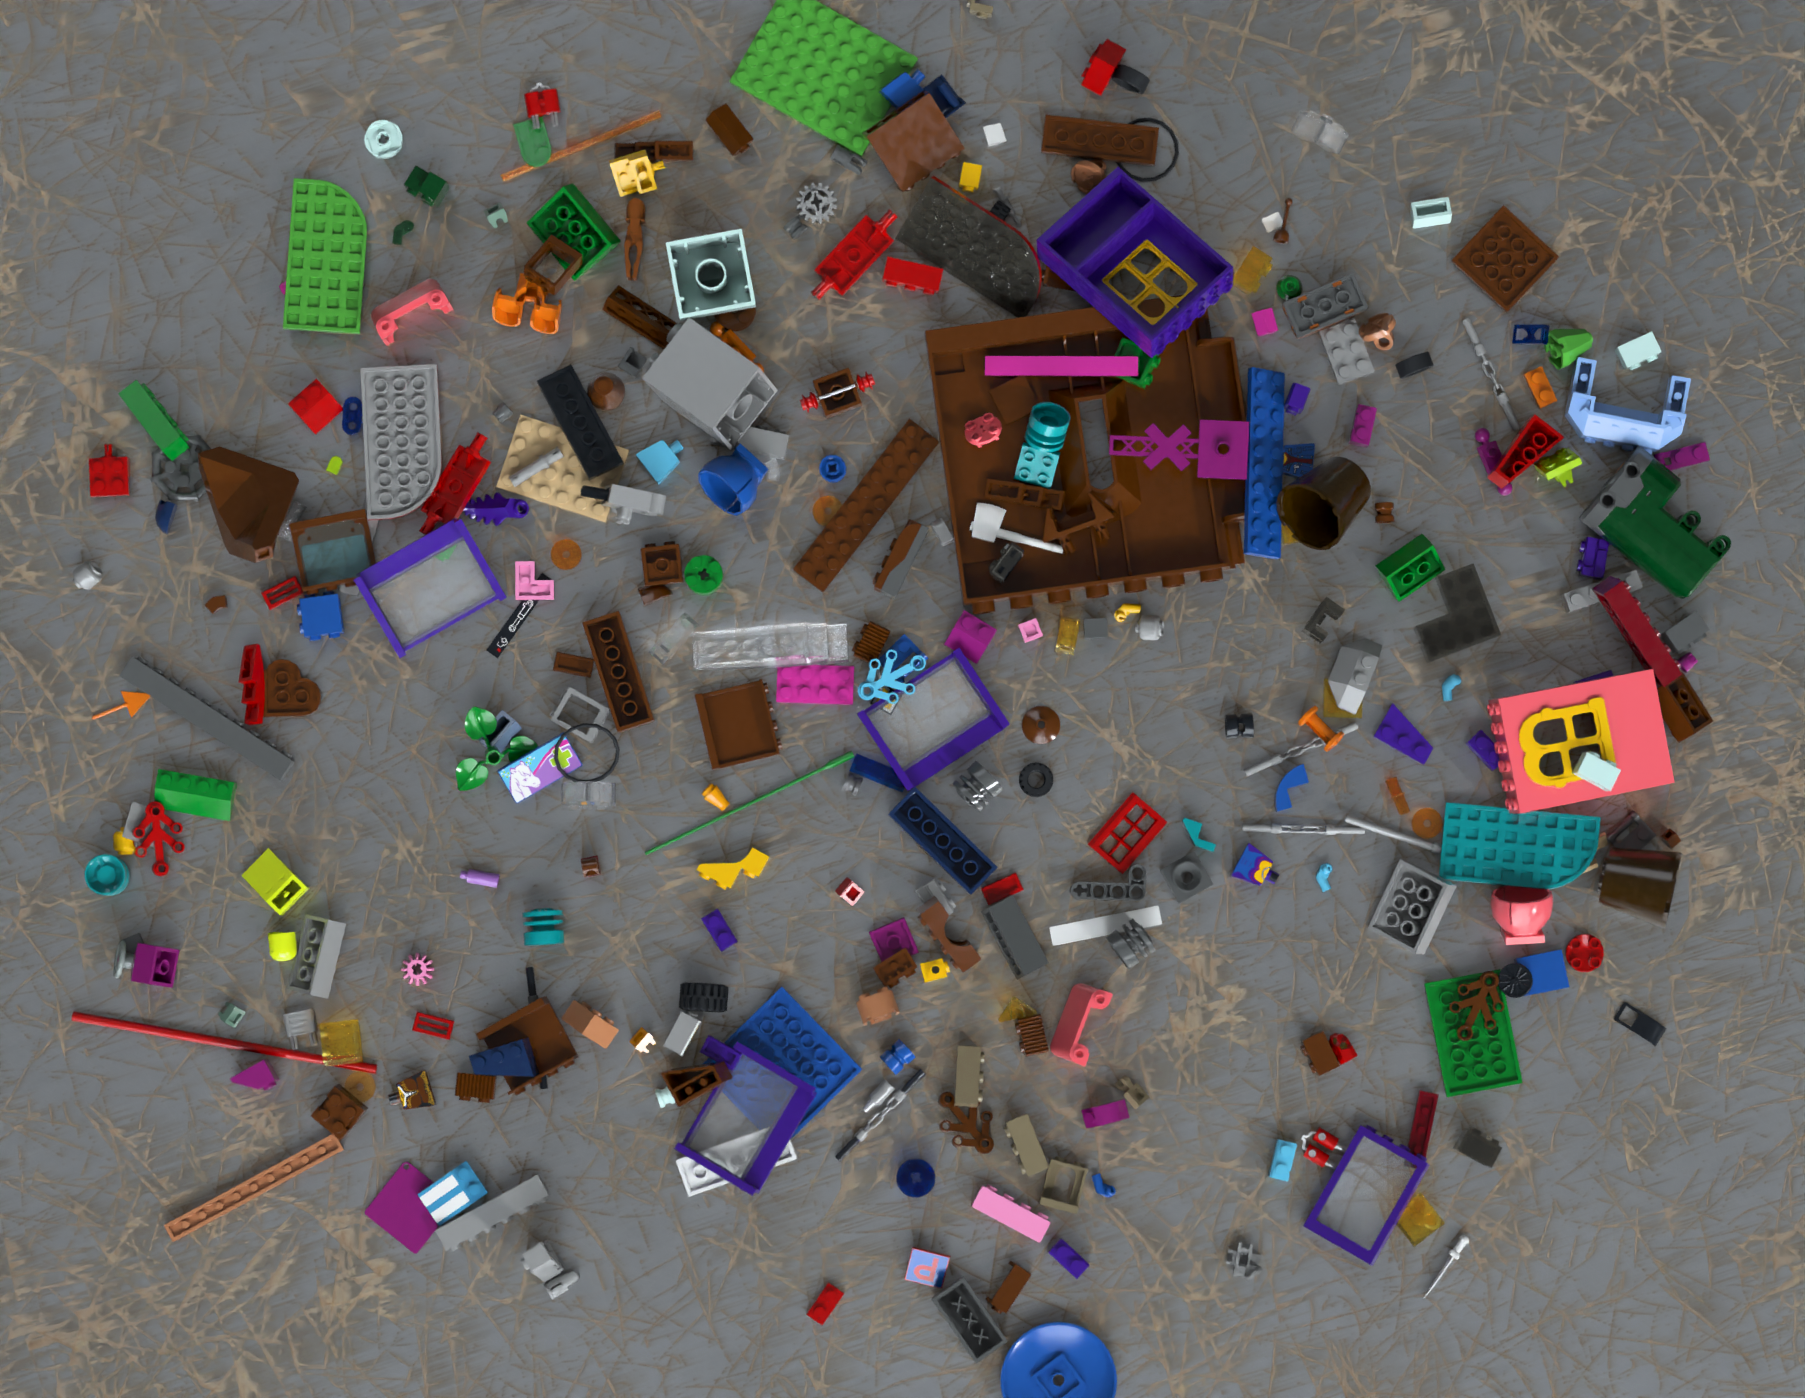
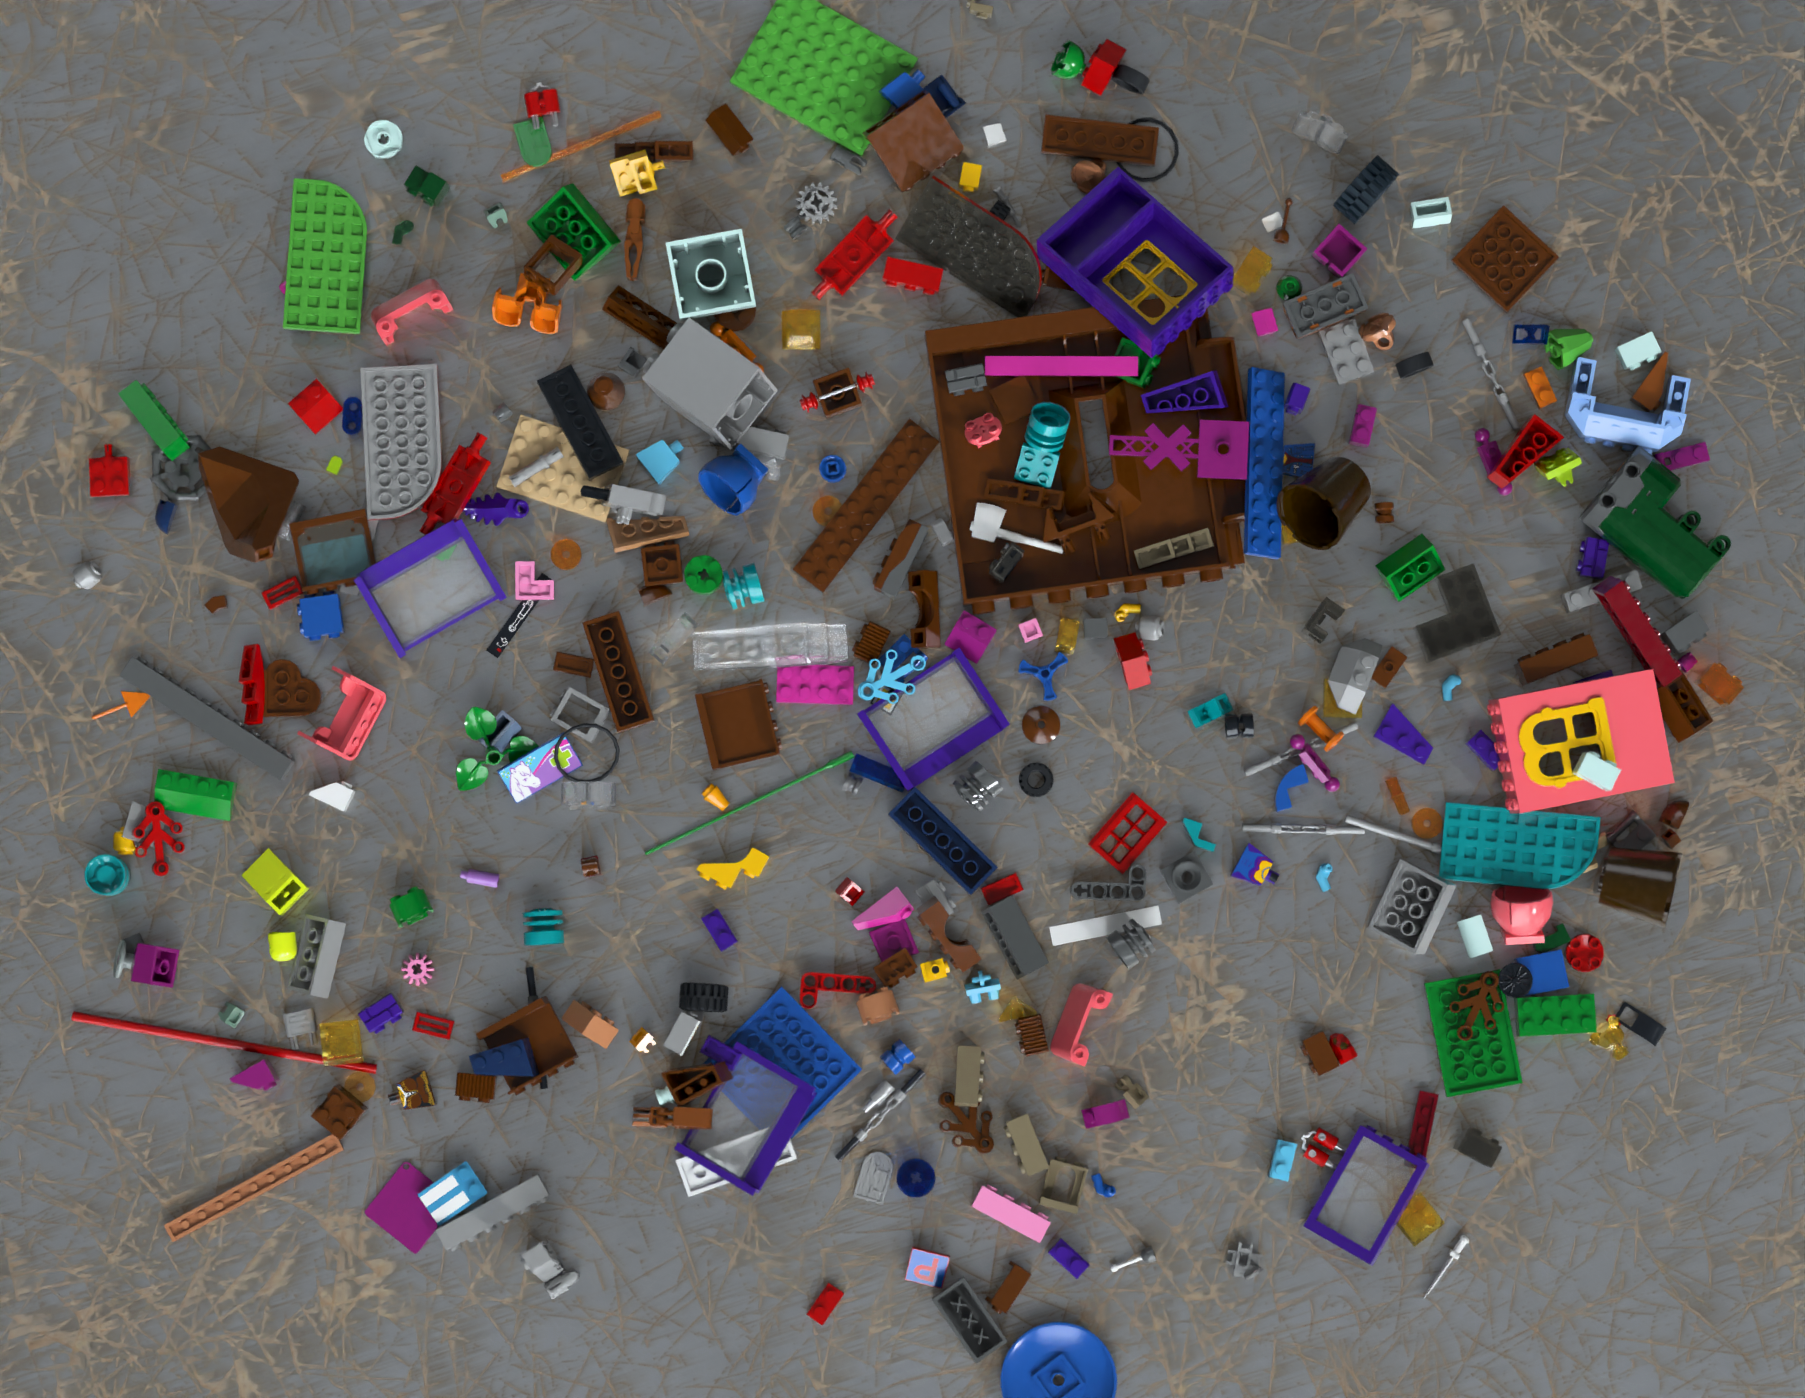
none -> coral windscreen [297,666,386,761]
none -> white slope [309,781,356,812]
none -> dark purple brick [358,993,404,1034]
none -> green brick [389,886,434,927]
none -> medium nougat wing [606,516,689,553]
none -> dark orange arm [632,1106,713,1129]
none -> teal wheel [723,563,764,610]
none -> clear yellow slope [782,309,820,350]
none -> red beam [800,972,876,1009]
none -> dark pink slope [851,887,914,930]
none -> light grey window [853,1152,893,1205]
none -> reddish brown arch [908,570,941,649]
none -> dark grey brick [945,363,987,396]
none -> medium azure hips [964,970,1001,1004]
none -> blue piece [1018,652,1068,701]
none -> green cylinder [1051,40,1086,79]
none -> hinge [1110,1246,1157,1272]
none -> red brick [1113,632,1152,690]
none -> dark tan slope [1134,528,1214,569]
none -> dark purple wedge [1141,370,1228,413]
none -> teal slope [1187,693,1234,728]
none -> magenta plate [1290,734,1340,792]
none -> magenta piece [1312,224,1367,279]
none -> black wheel [1333,155,1399,224]
none -> reddish brown plate [1371,646,1407,688]
none -> light aqua brick [1457,914,1493,958]
none -> reddish brown brick [1514,632,1598,686]
none -> green brick [1514,994,1597,1037]
none -> dark green leg [1533,923,1571,953]
none -> clear yellow animal [1590,1014,1630,1061]
none -> dark orange slope [1630,352,1668,412]
none -> reddish brown brick [1659,800,1689,829]
none -> clear orange brick [1694,662,1744,707]

